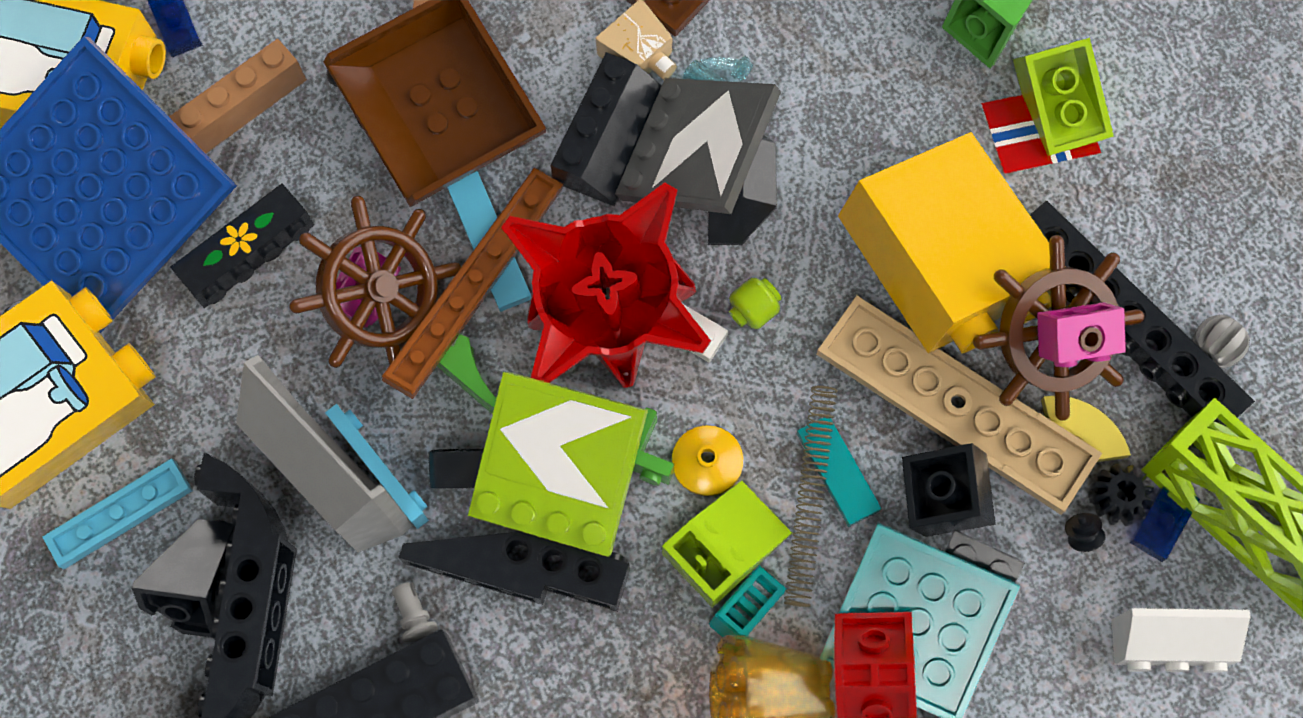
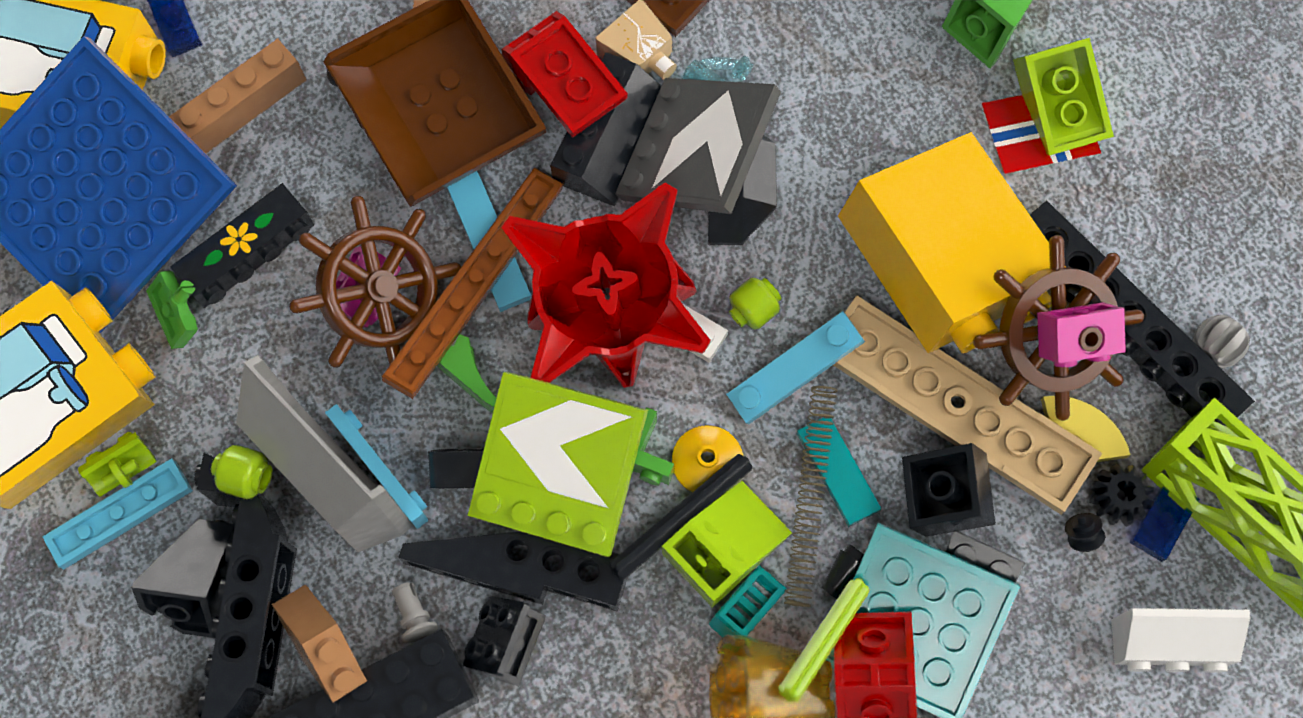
none -> lime hips [78,432,157,497]
none -> bright green plate [146,271,198,349]
none -> lime head [211,445,272,499]
none -> medium nougat brick [272,584,367,702]
none -> black bracket [463,596,546,687]
none -> red bracket [502,11,628,138]
none -> black axle [609,454,752,580]
none -> medium azure plate [726,311,865,424]
none -> lime axle [778,578,869,702]
none -> black cone [821,544,864,600]

